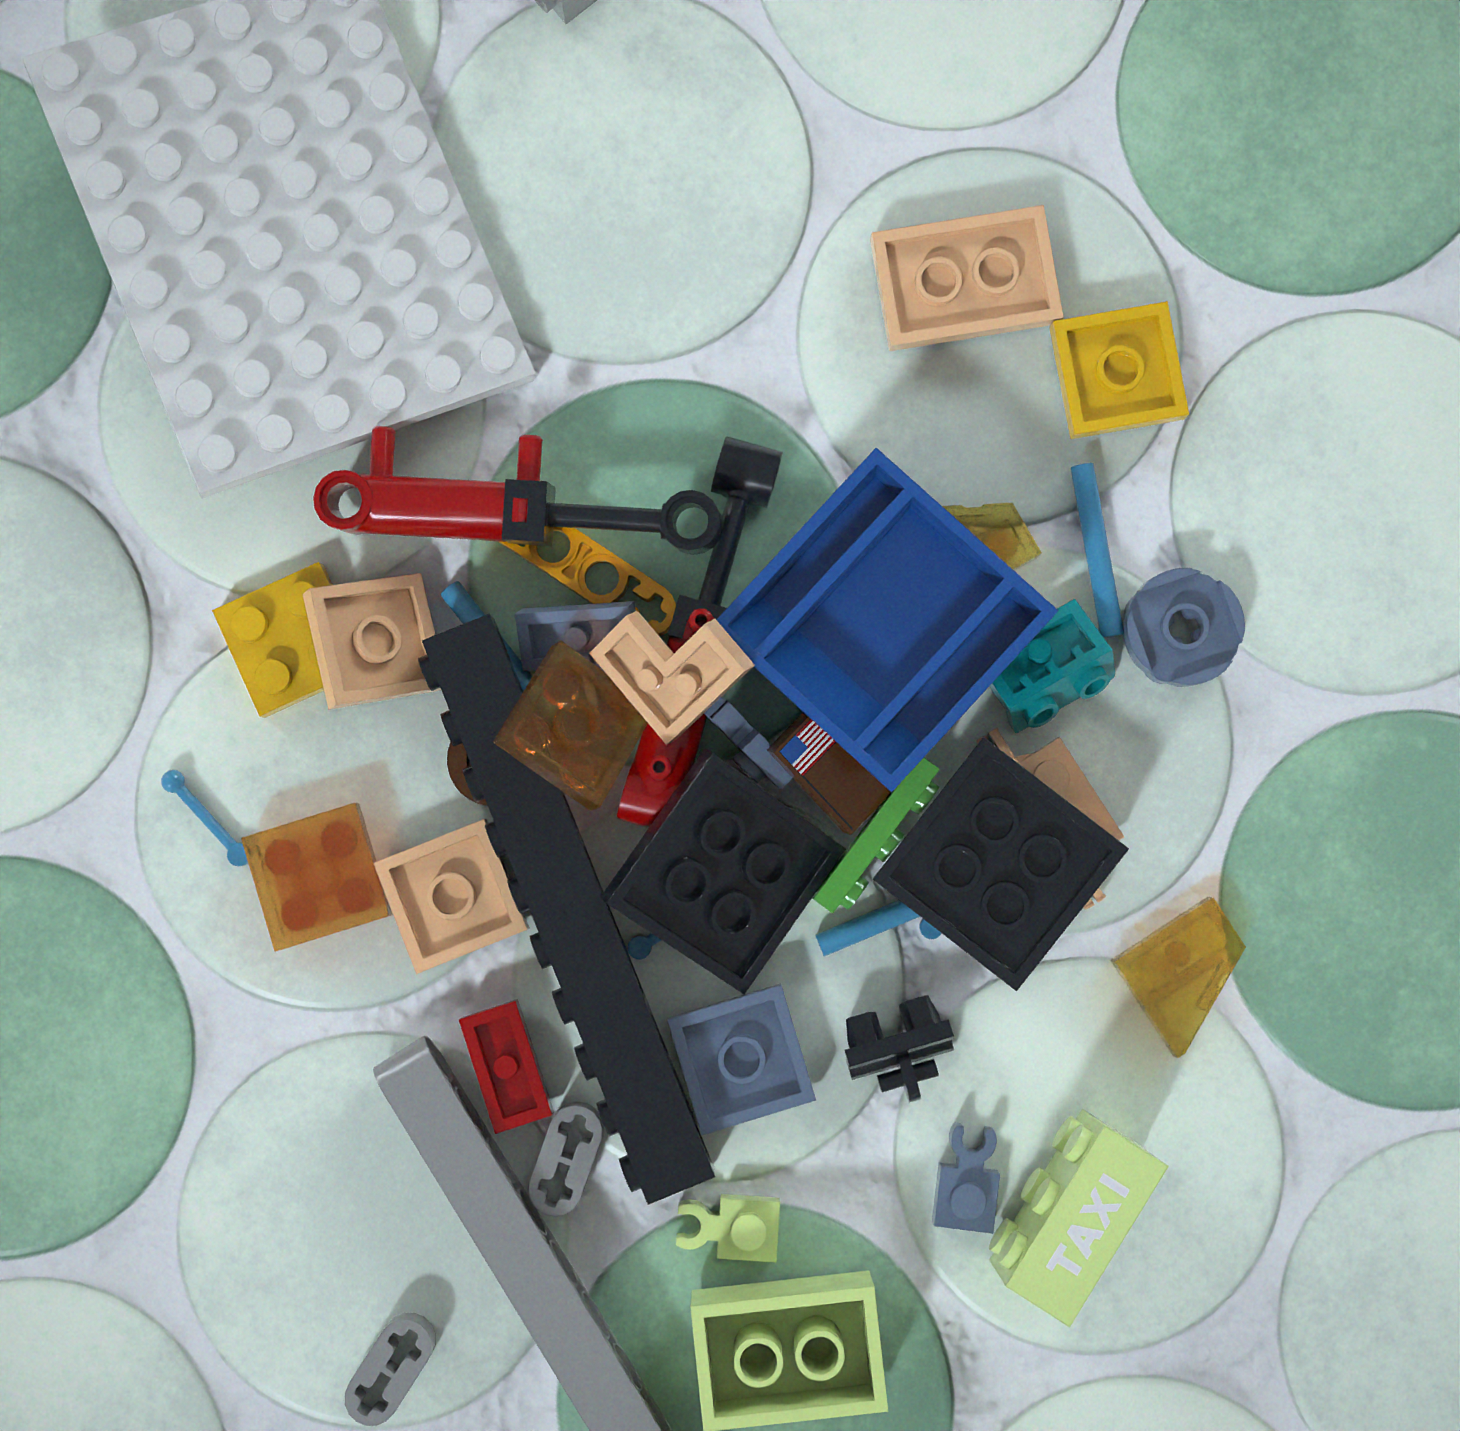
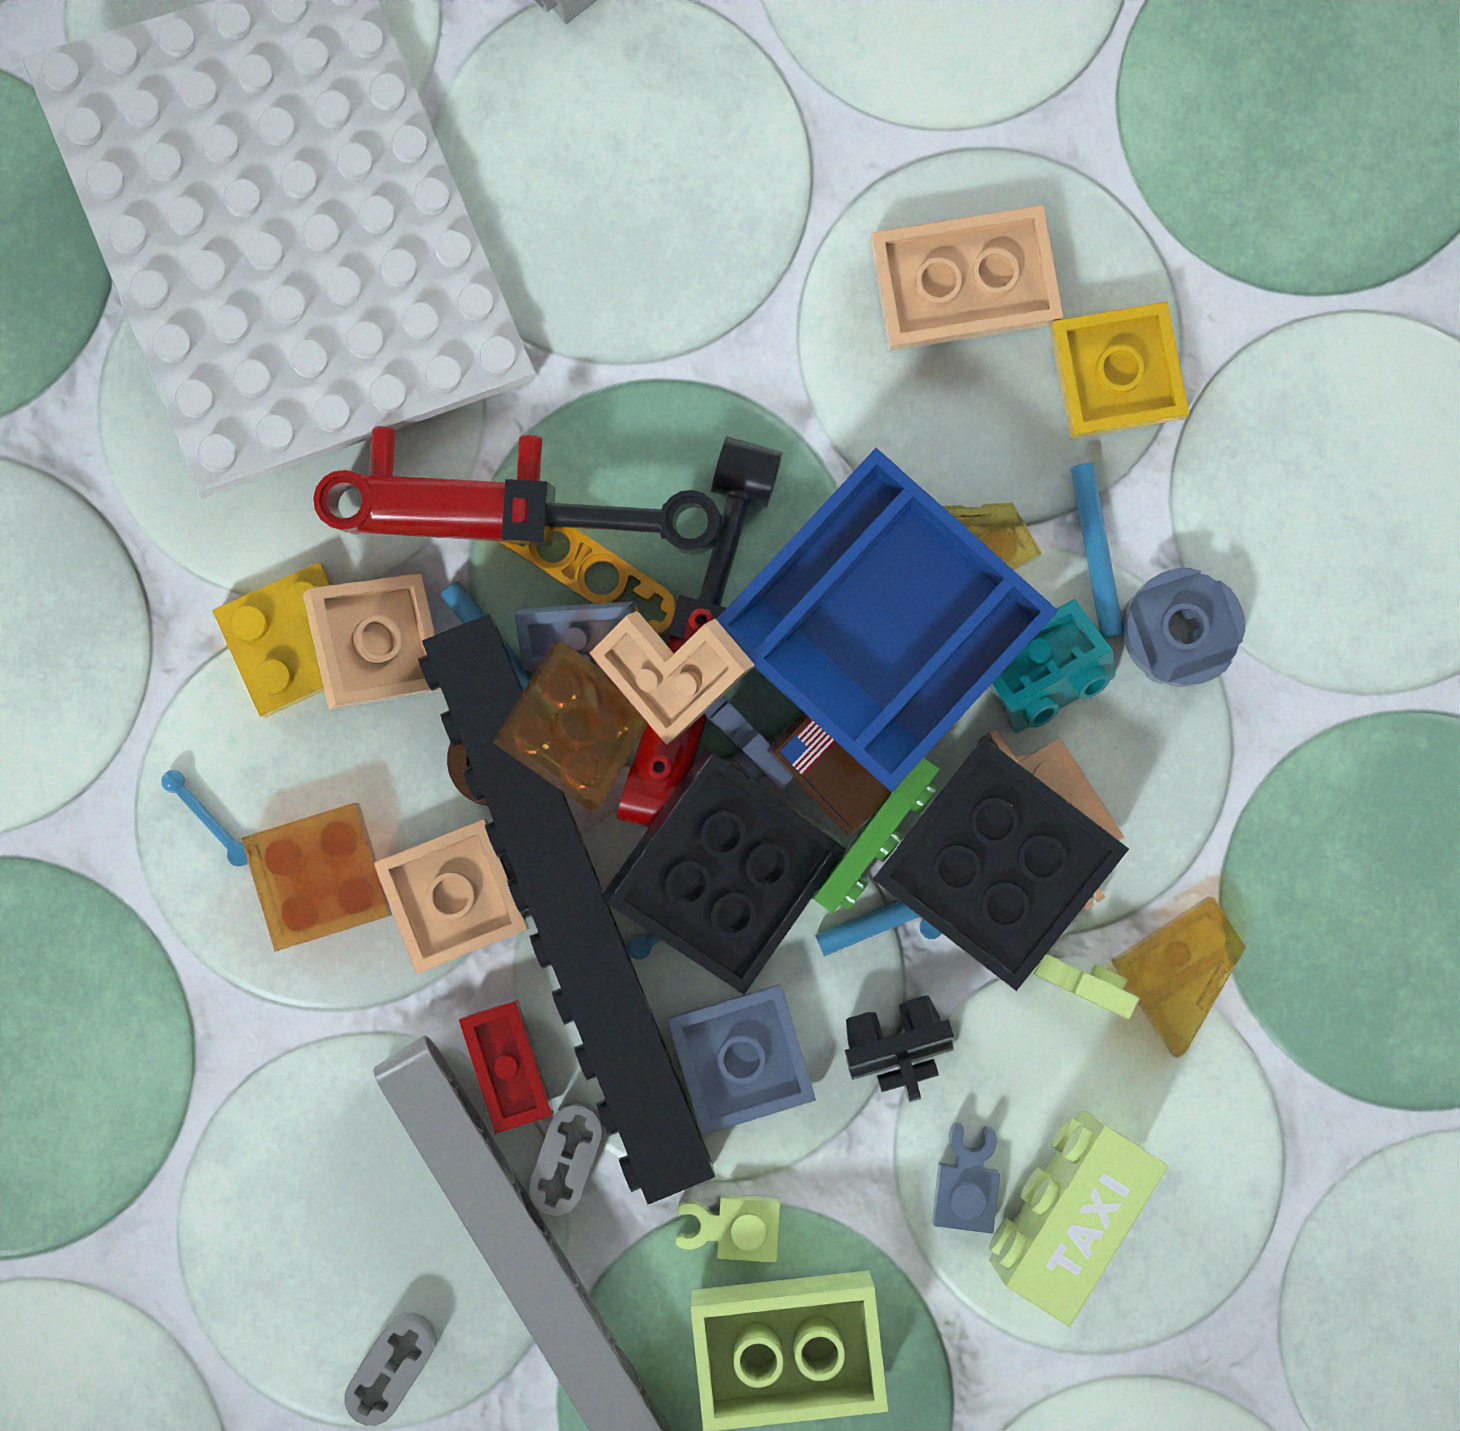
none -> yellowish green plate [1031,954,1139,1020]

